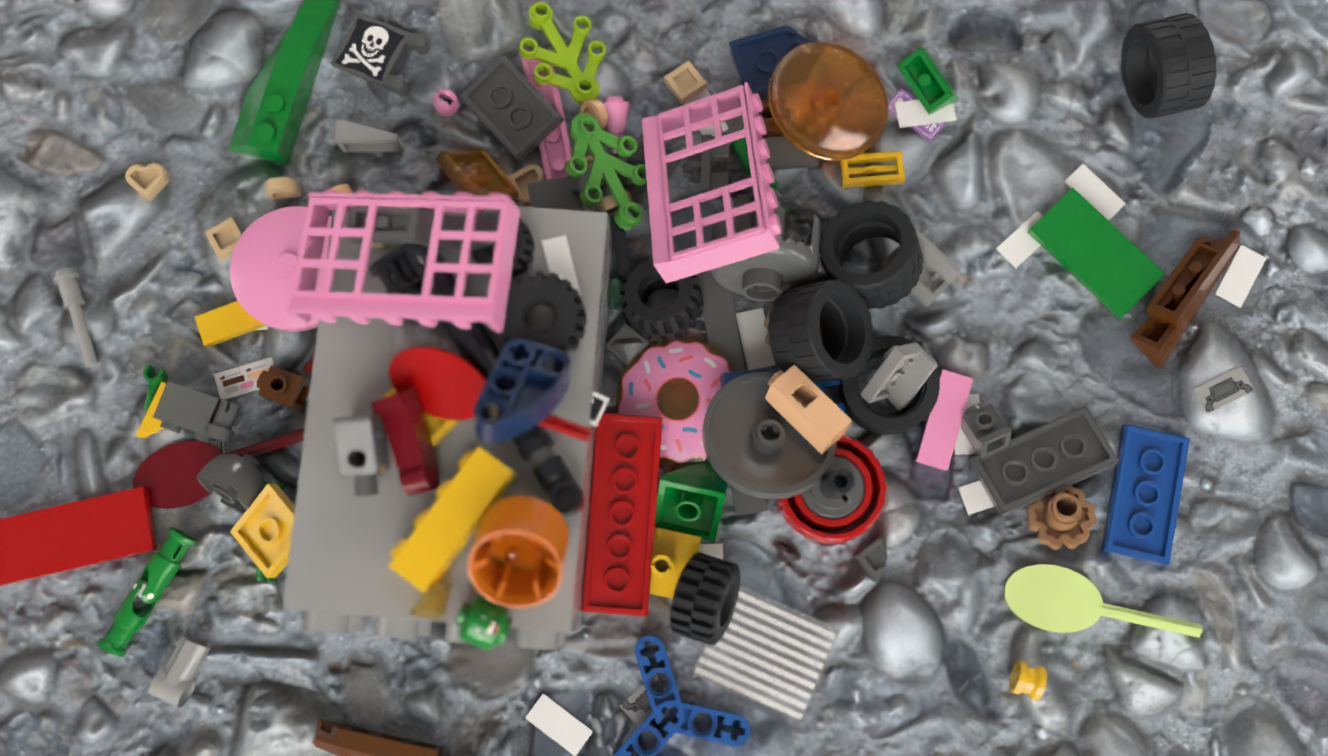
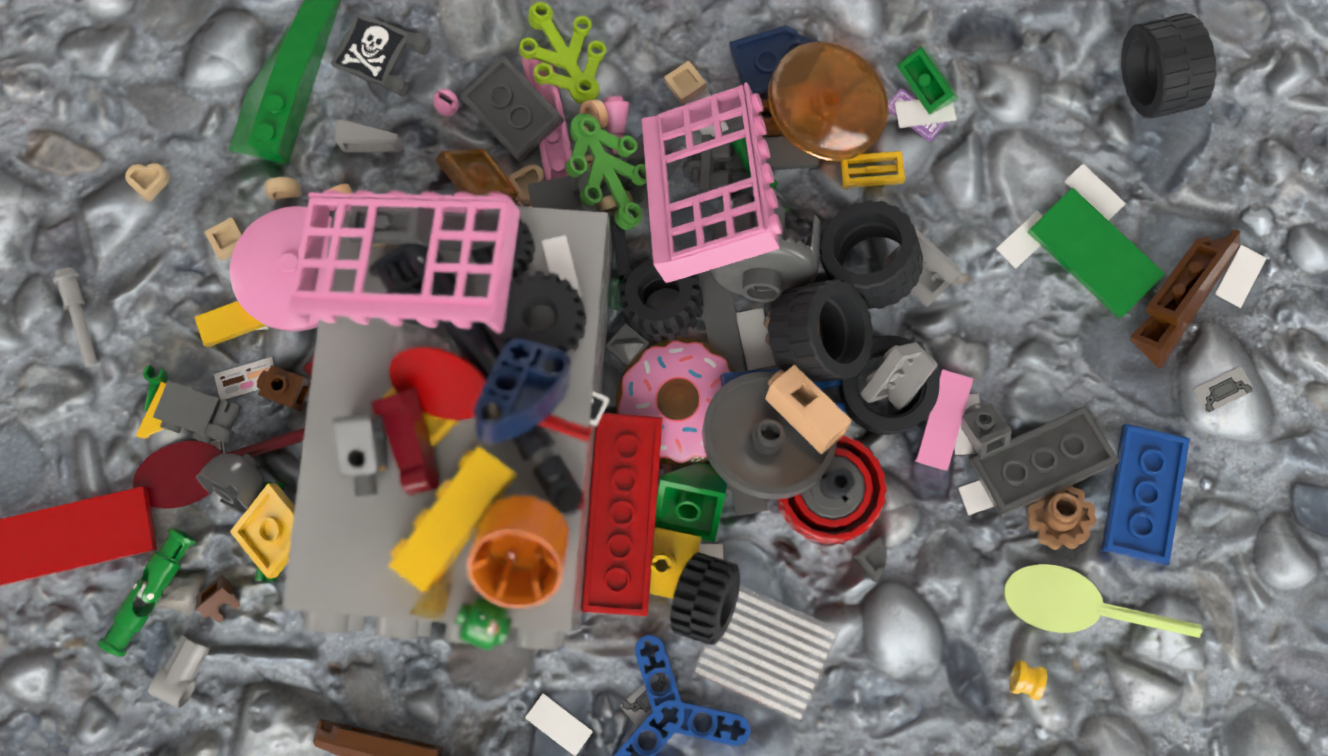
none -> reddish brown tile [196,575,240,623]

